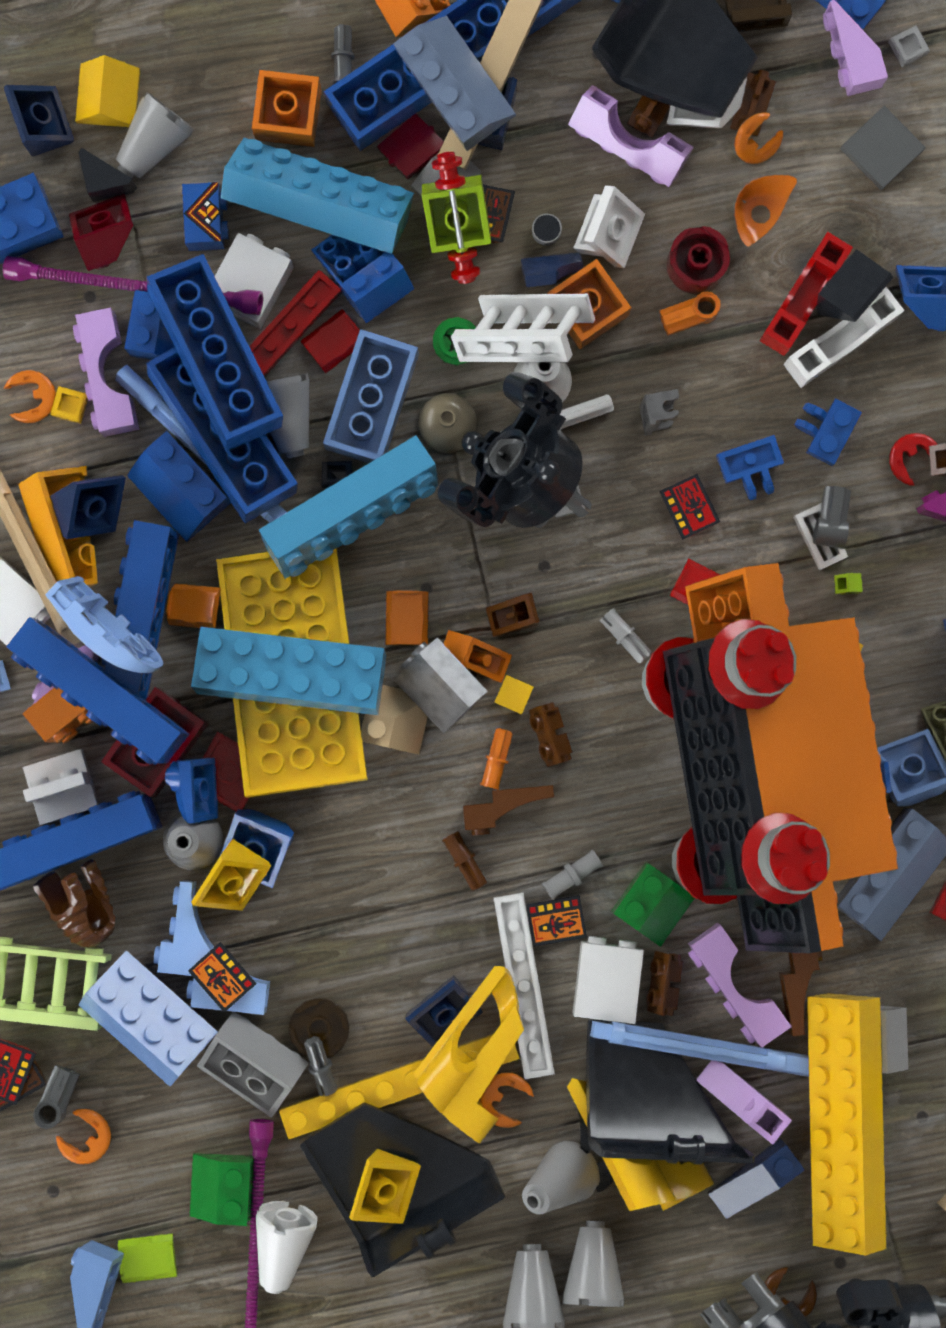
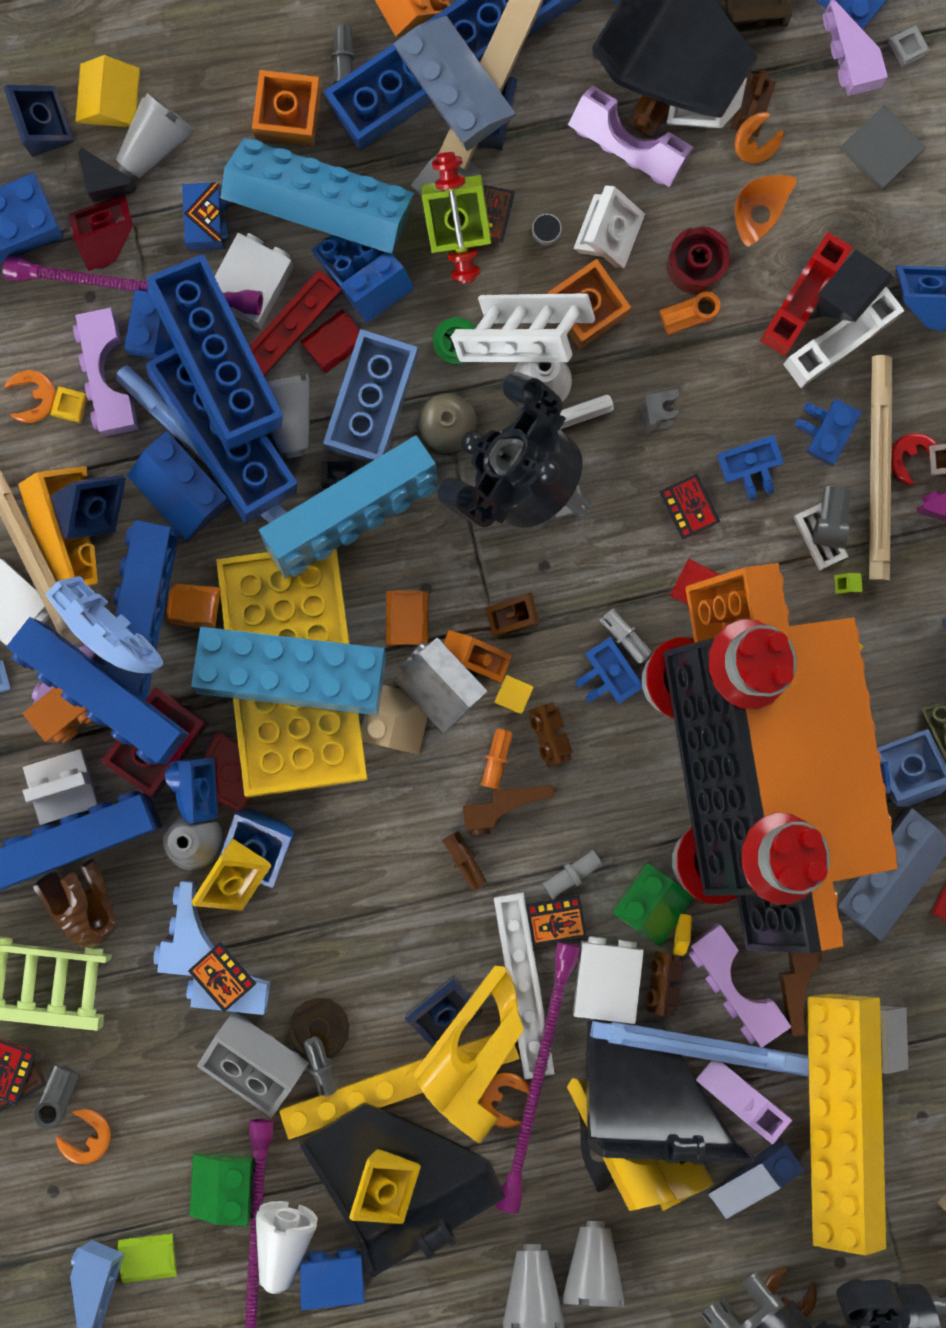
brick [78,951,218,1087] -> none
dark red piece [377,114,444,180] -> none
dark blue tile [521,252,583,287] -> none
light grey cone [522,1140,600,1214] -> none
none -> blue slope [300,1247,367,1310]
none -> magenta hose [495,942,581,1213]
none -> blue hinge [575,637,642,704]
none -> yellow tile [673,914,692,956]
none -> tan piece [869,355,892,581]

